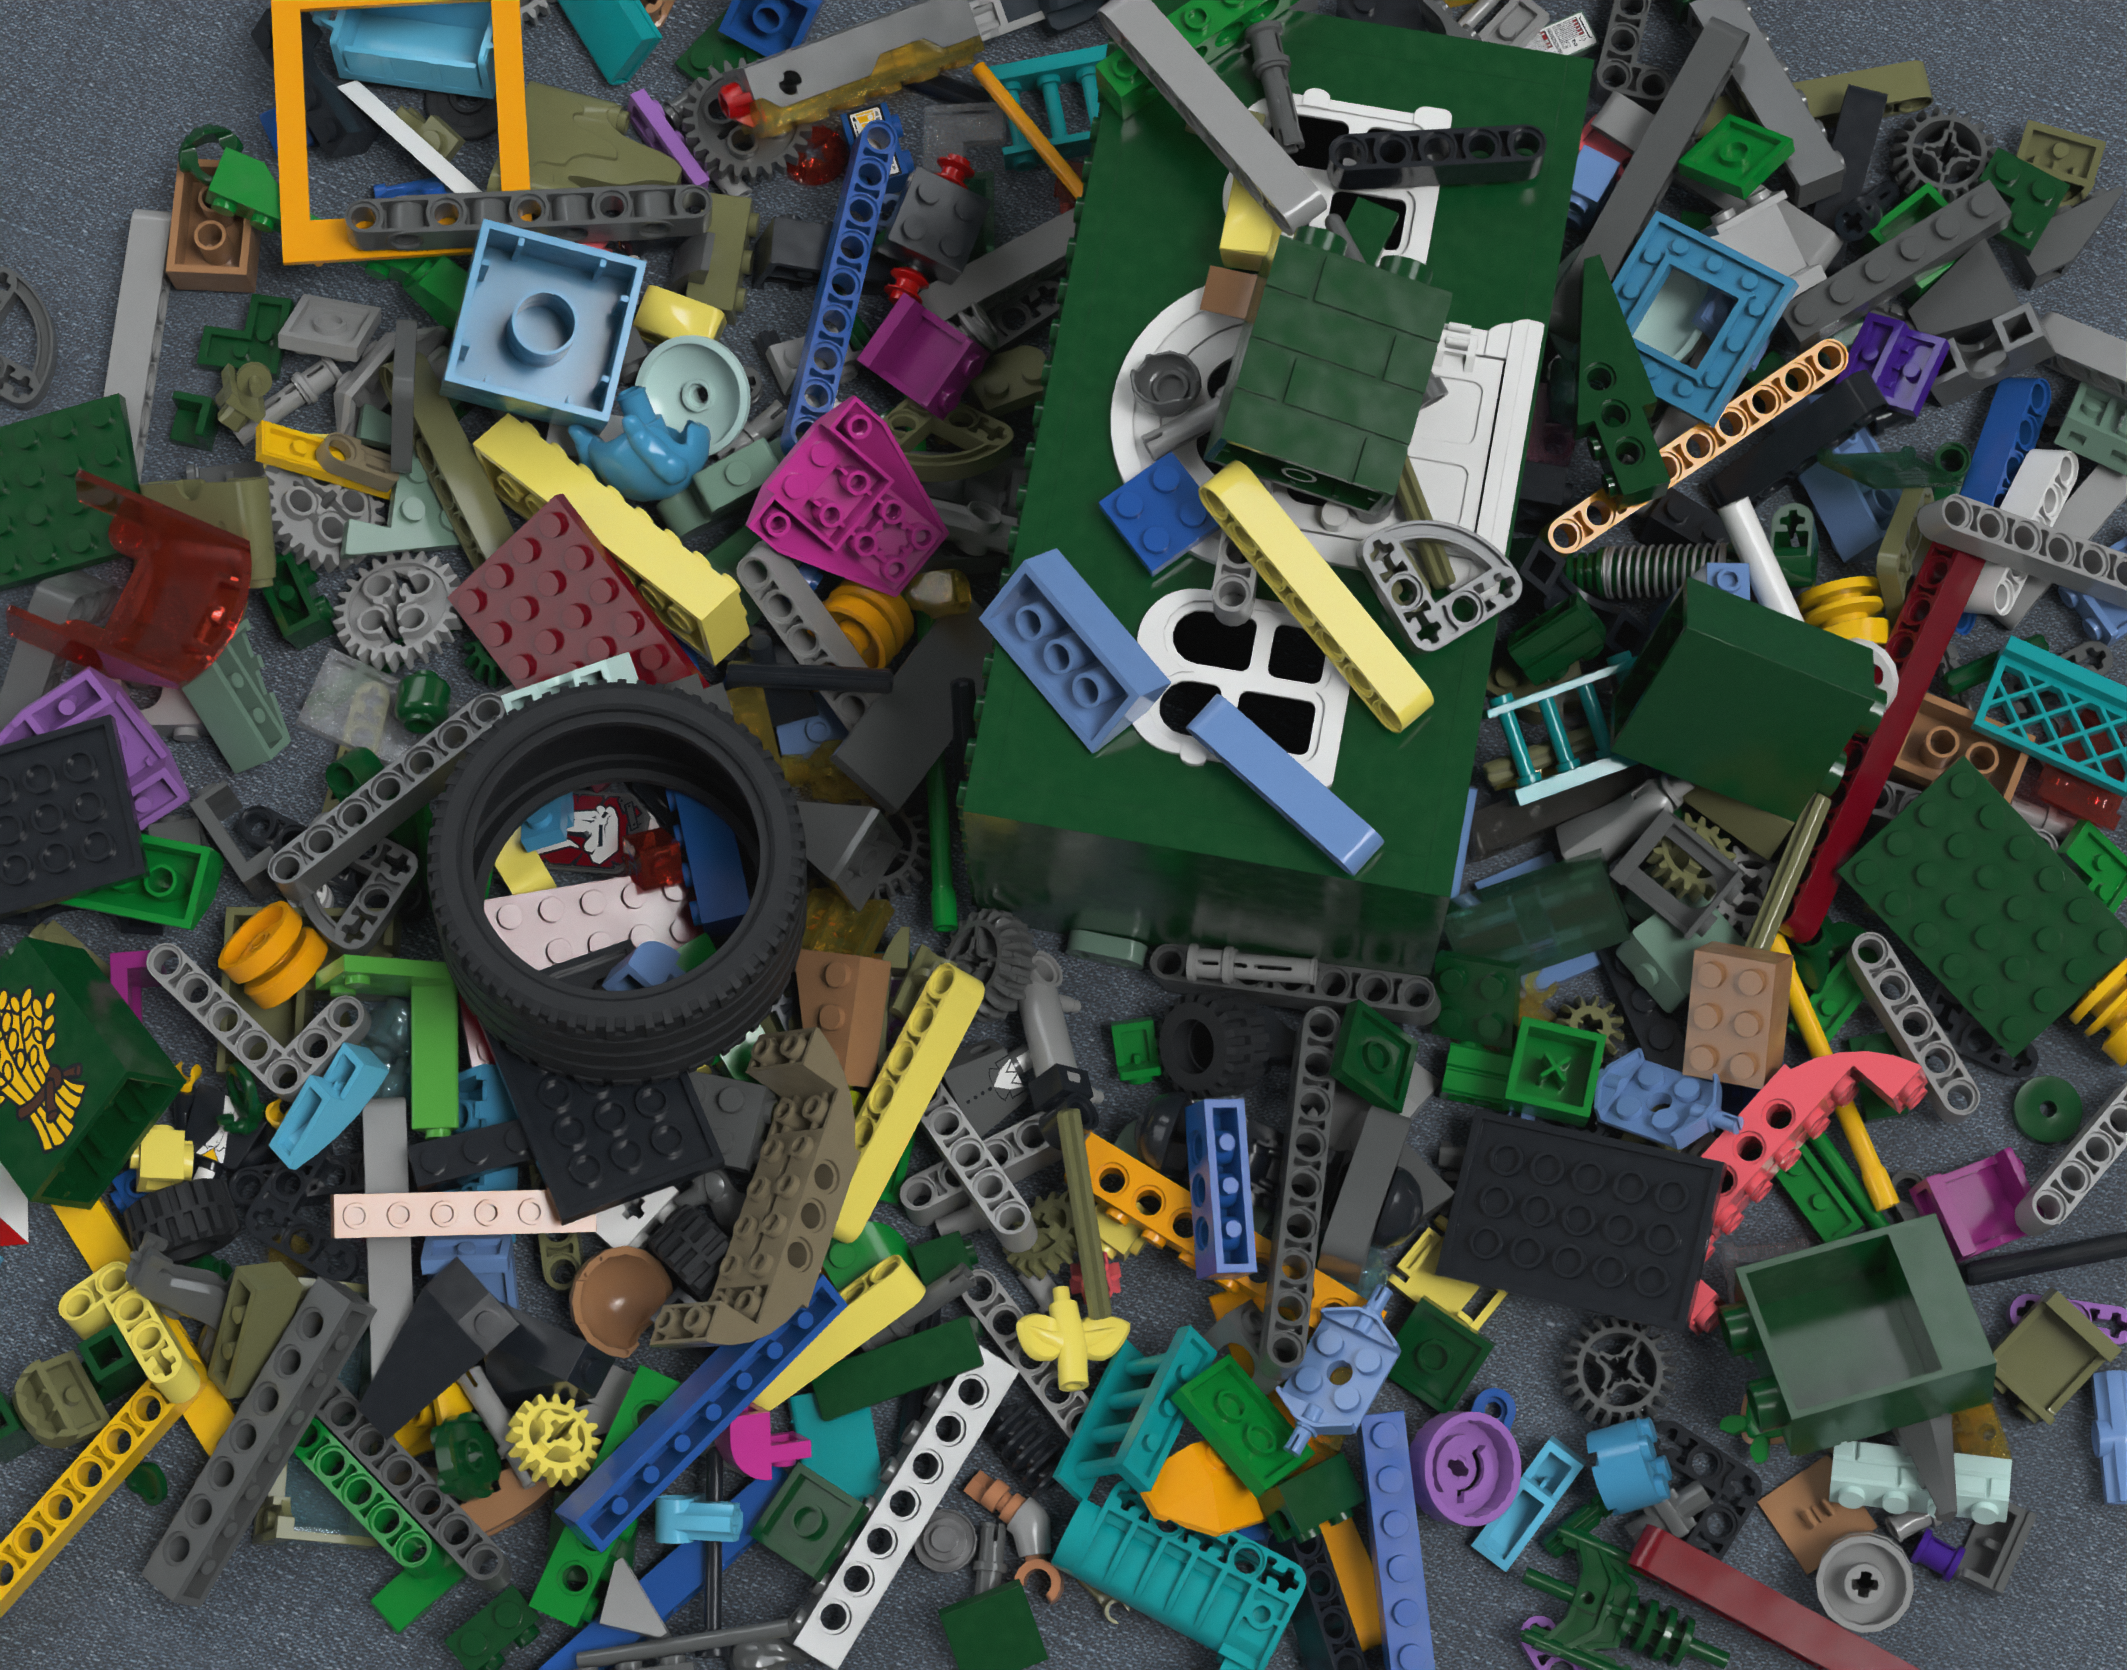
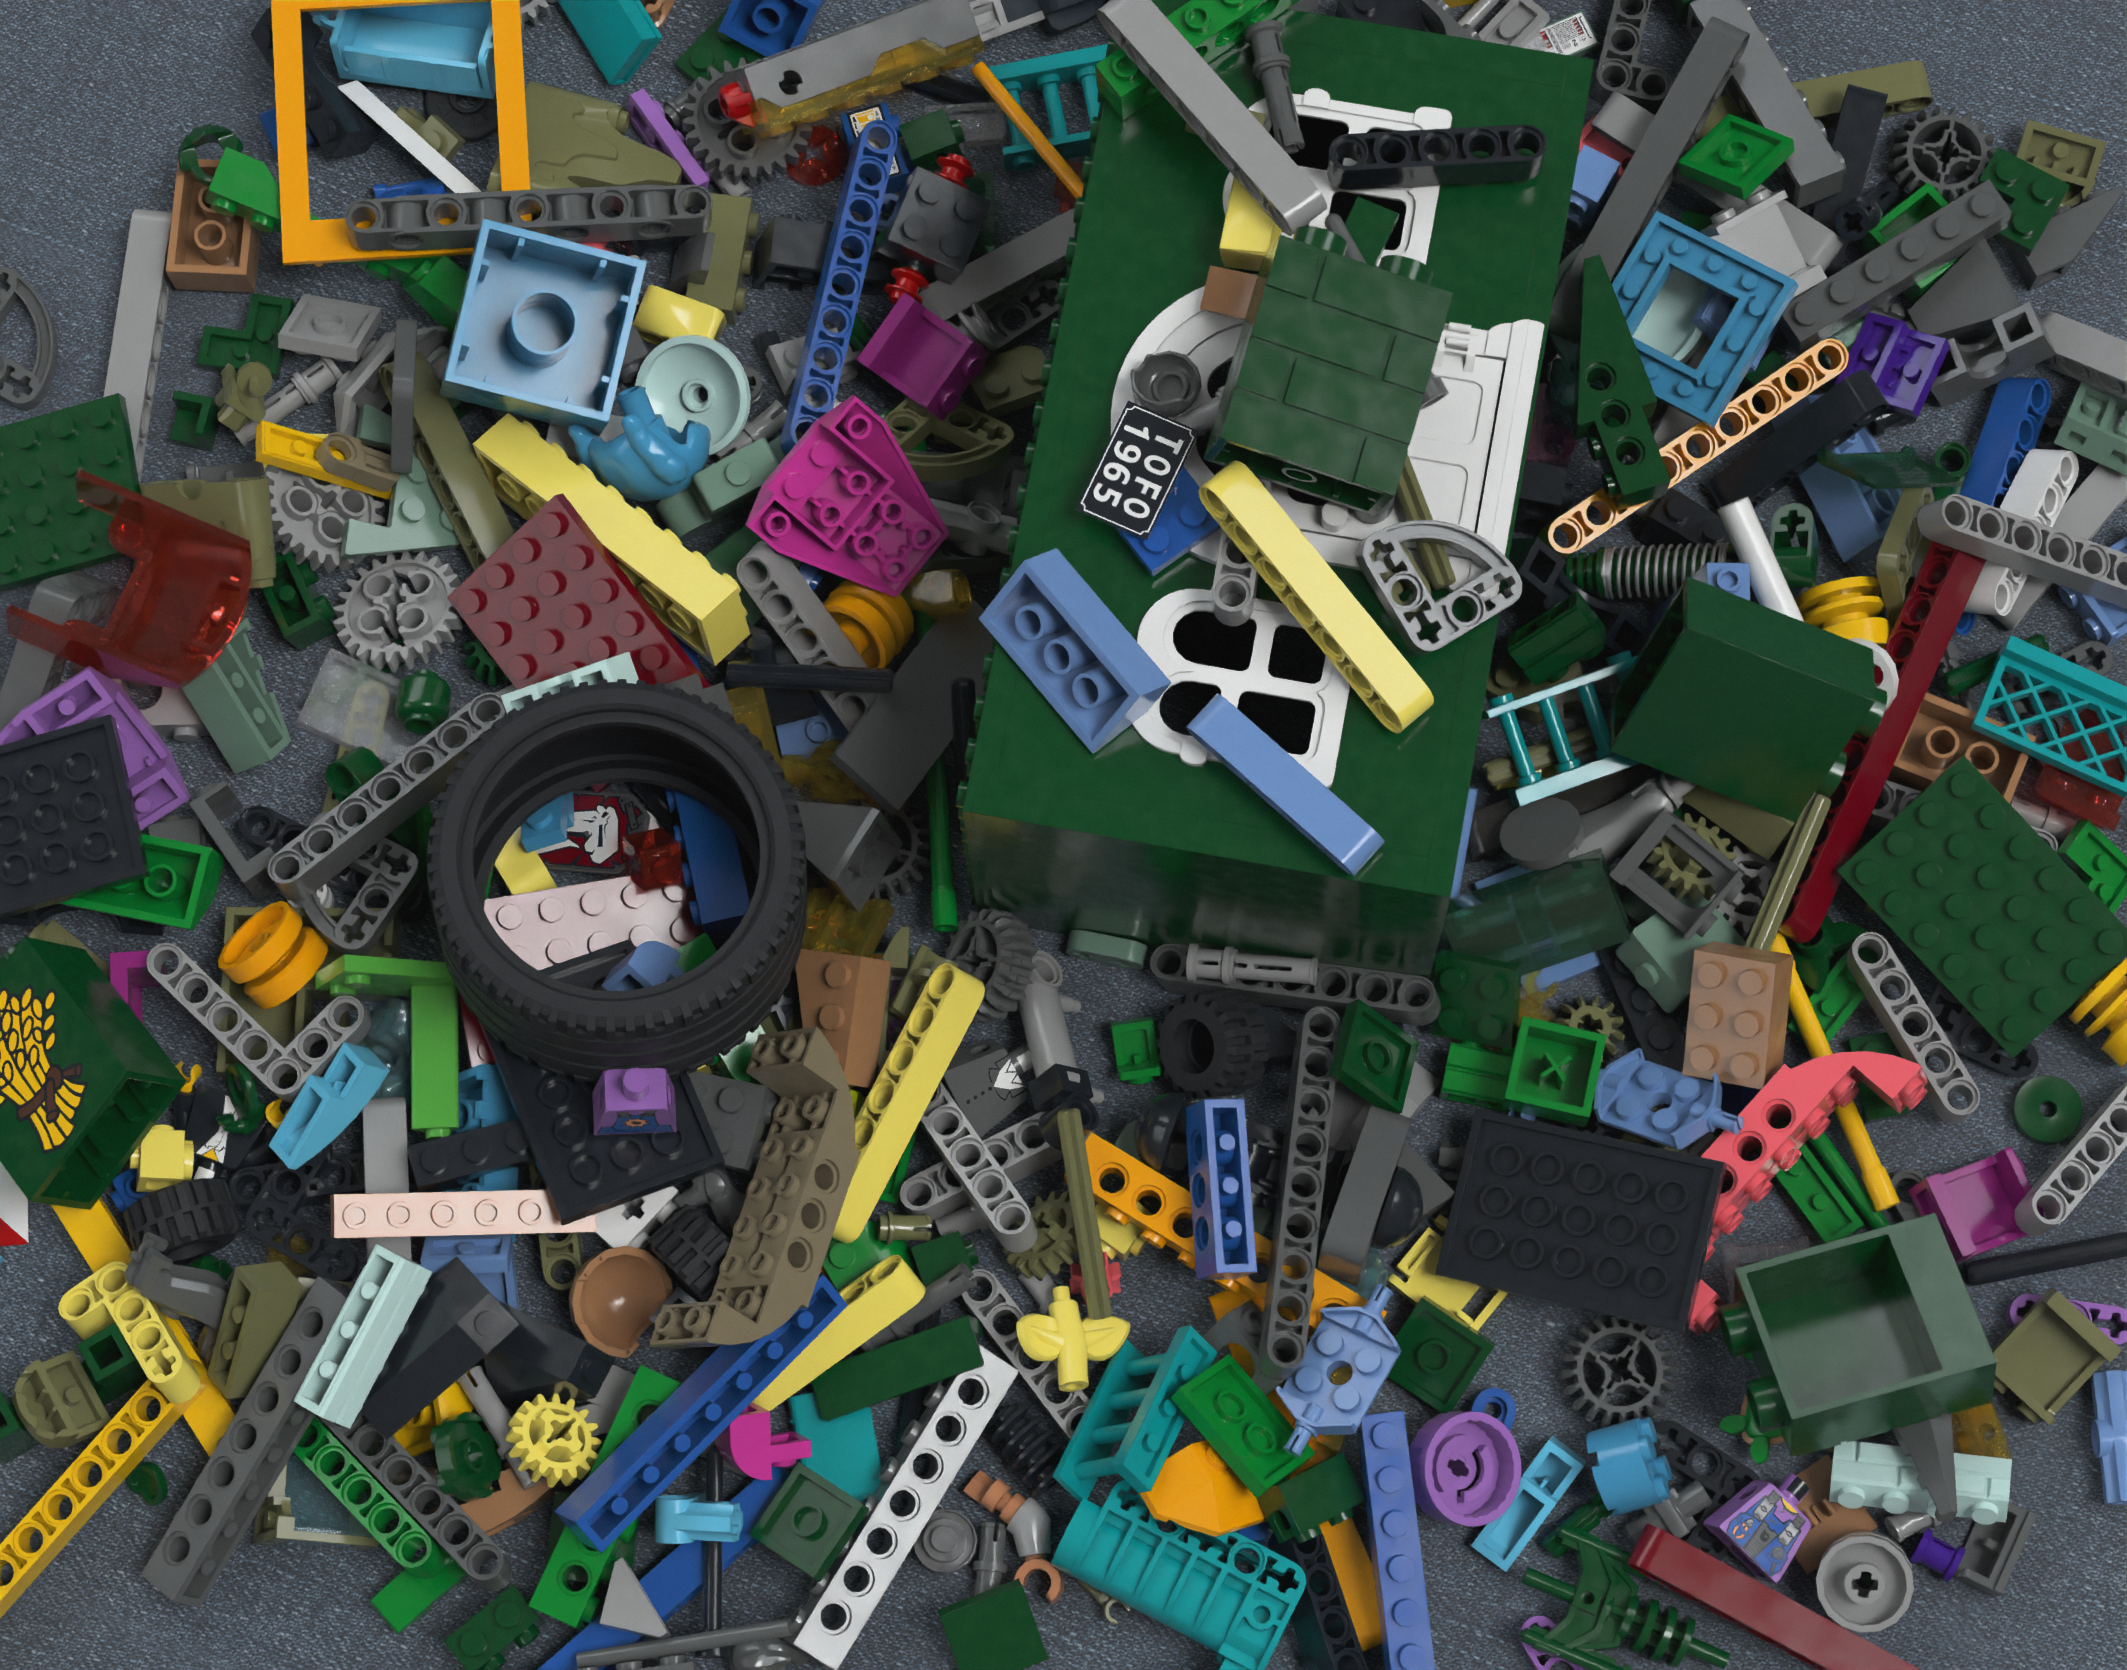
none -> light aqua brick [293,1244,432,1429]
none -> medium lavender torso [592,1068,677,1135]
none -> olive pin [876,1211,931,1245]
none -> dark green brick [899,108,966,172]
none -> black sticker [1076,401,1200,540]
none -> dark grey tile [1499,797,1585,870]
none -> torso [1703,1473,1811,1584]

